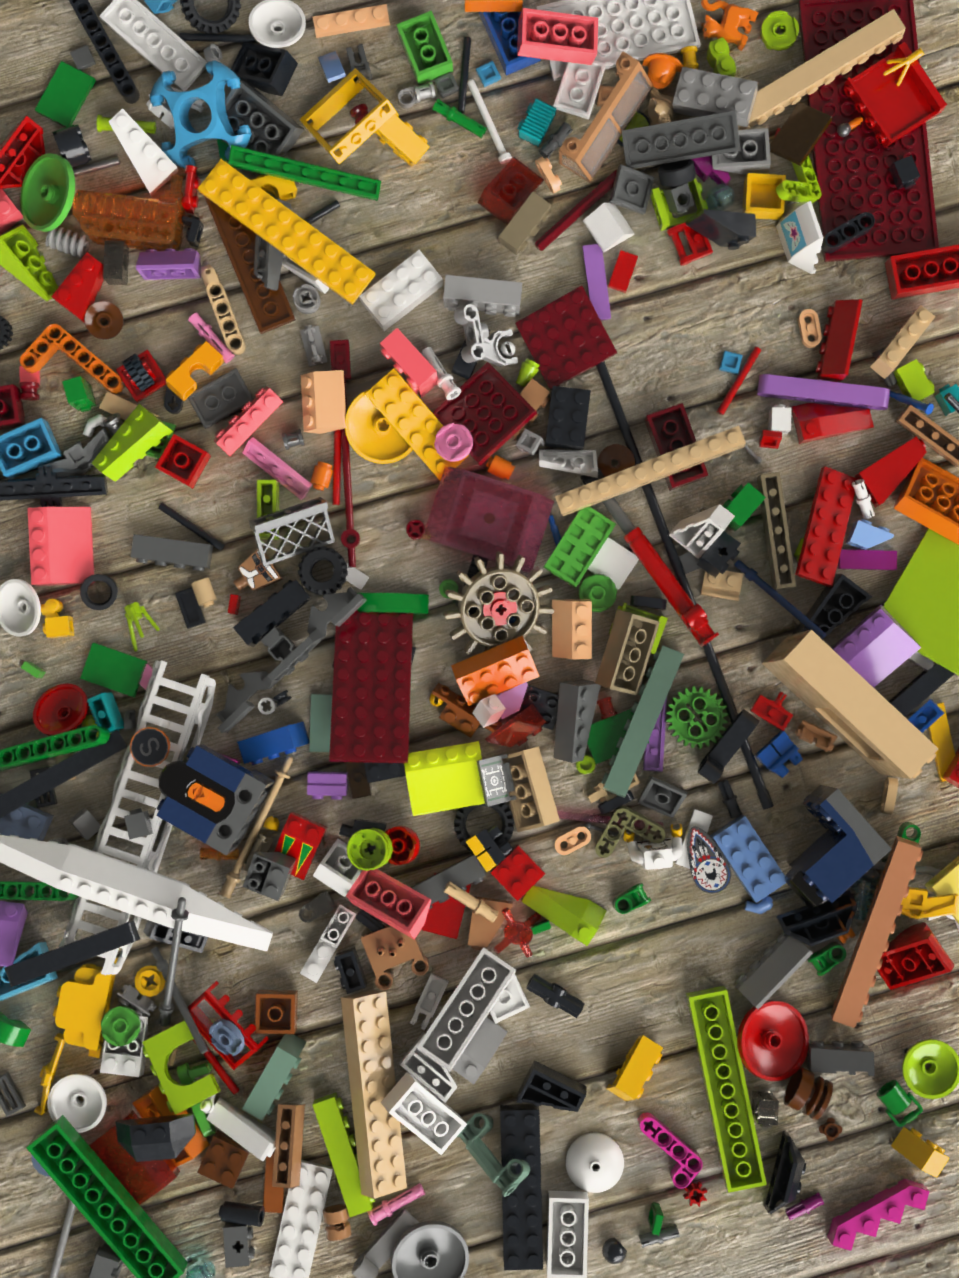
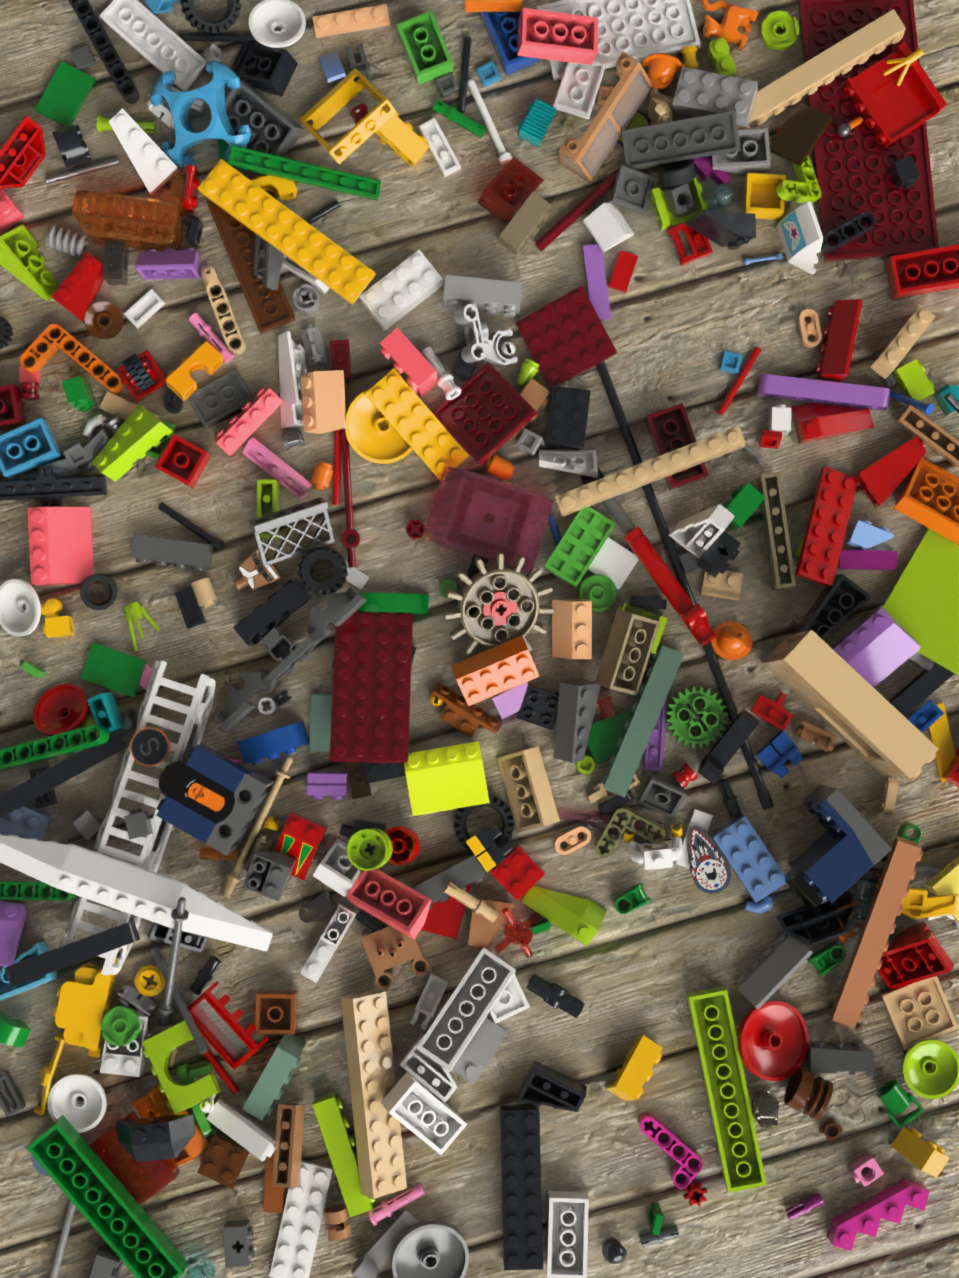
bright green dish [20,153,75,232] -> none
sand blue tile [209,1019,245,1056] -> none
black brick [219,1201,265,1227] -> none
red tile [228,594,241,615] -> none
black brick [333,947,367,994] -> none
light grey connector [398,81,436,109] -> none
bright pink tile [434,423,473,462] -> none
sand green piece [457,1113,530,1197] -> none
white brick [473,694,506,728] -> none
piece [477,754,516,807] -> none
clear red slope [485,704,546,748] -> none
light nougat plate [535,157,562,194] -> none
dark grey pin [539,122,573,158] -> none
white dish [566,1133,624,1193] -> none
reddish brown dish [597,444,635,477] -> none
dark blue bar [734,560,826,639] -> none
black wedge [764,1131,806,1214] -> none
white pin [852,479,875,519] -> none
none -> white tile [124,288,165,329]
none -> black pin [190,955,221,995]
none -> white wedge [278,331,307,429]
none -> white tile [418,117,461,177]
none -> red wheel [671,763,698,789]
none -> orange helmet [711,621,753,661]
none -> medium blue hinge [743,254,783,265]
none -> bright pink brick [849,1152,884,1187]
none -> tan plate [880,976,958,1050]

